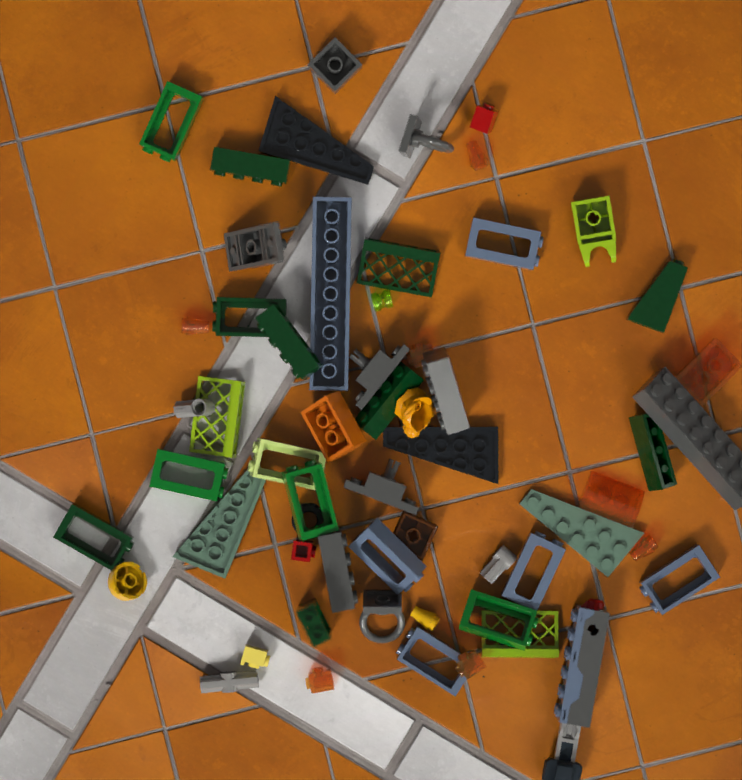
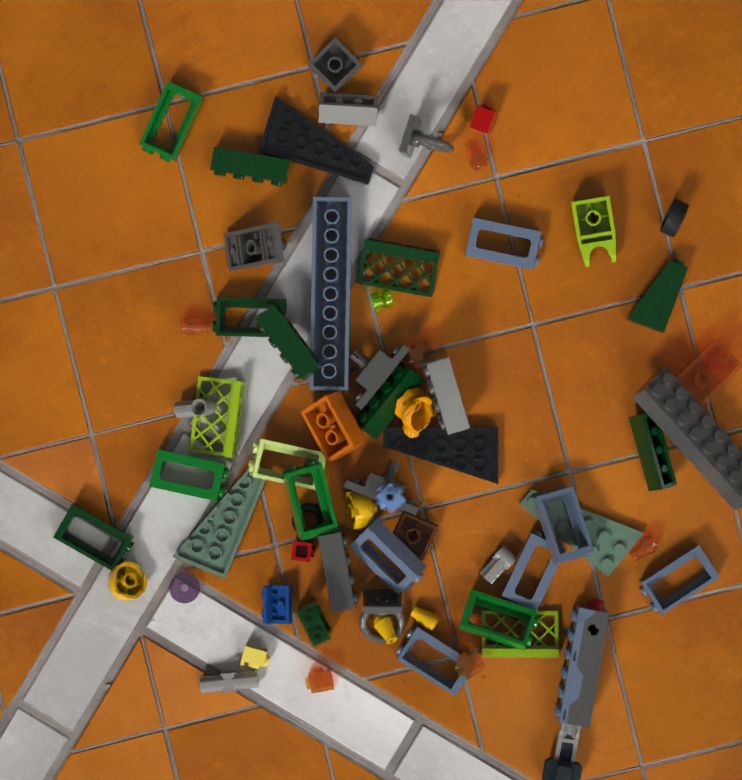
clear orange slope [577,471,645,528] -> none
none -> clear purple piece [169,572,200,603]
none -> blue bracket [261,584,292,624]
none -> light grey brick [319,92,378,126]
none -> yellow cylinder [344,491,377,530]
none -> yellow cone [374,615,397,644]
none -> medium blue brick [376,483,406,513]
none -> sand blue piece [533,485,595,565]
none -> black tyre [660,198,689,237]

